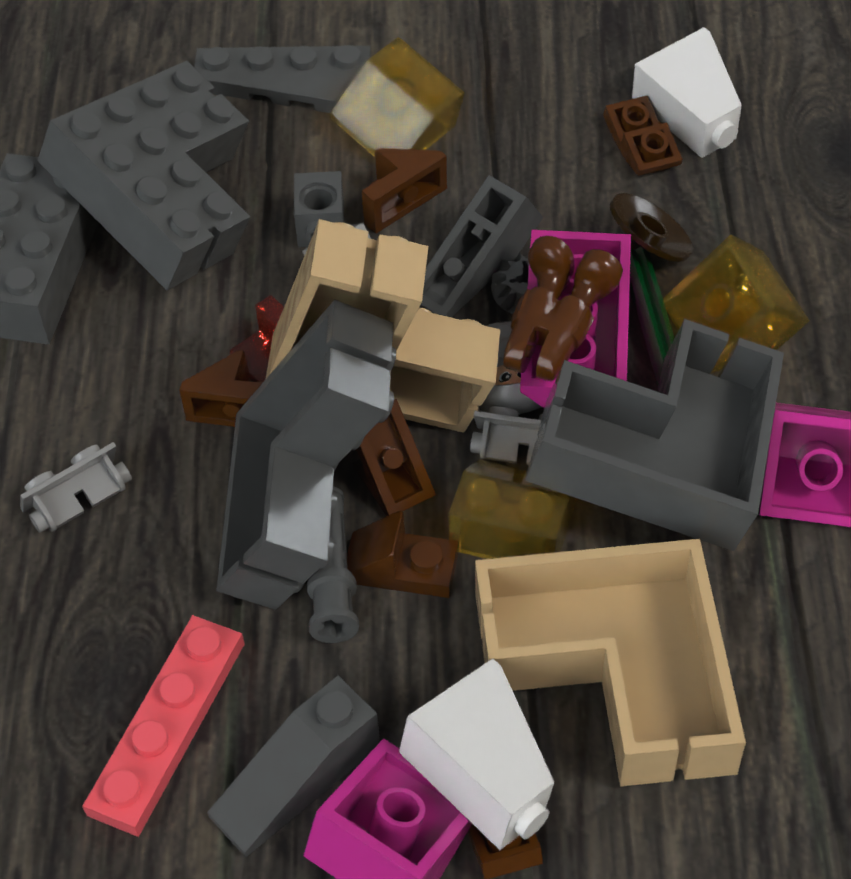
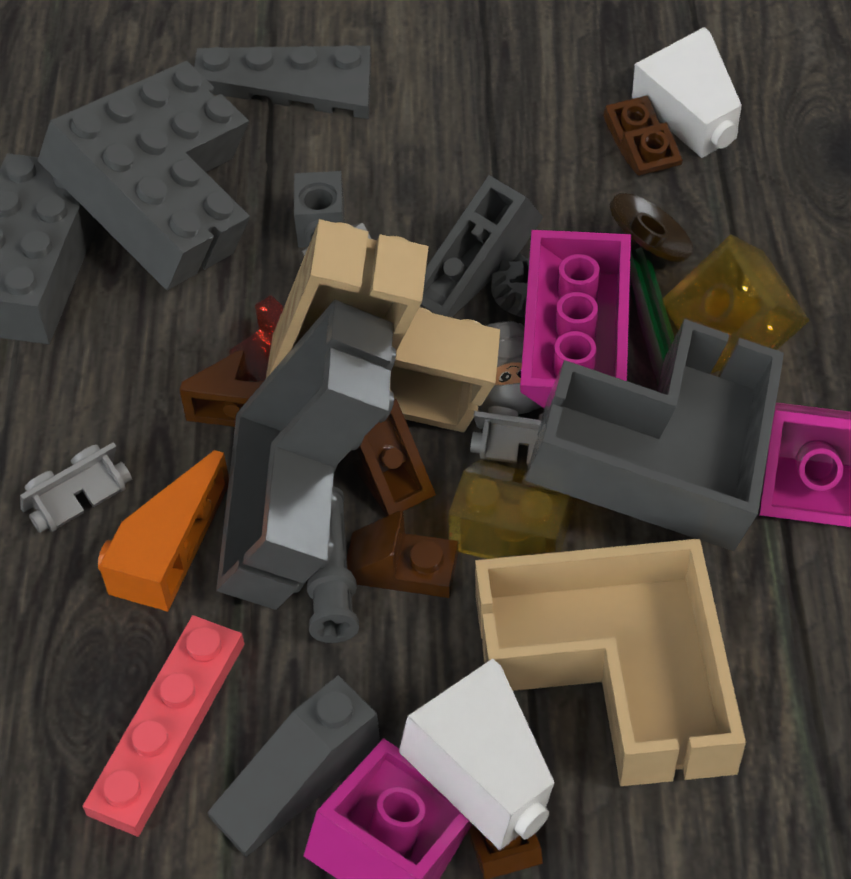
clear yellow slope [330,37,465,157] -> none
reddish brown slope [362,148,447,234] -> none
reddish brown piece [503,236,623,382] -> none
none -> orange slope [98,450,229,612]

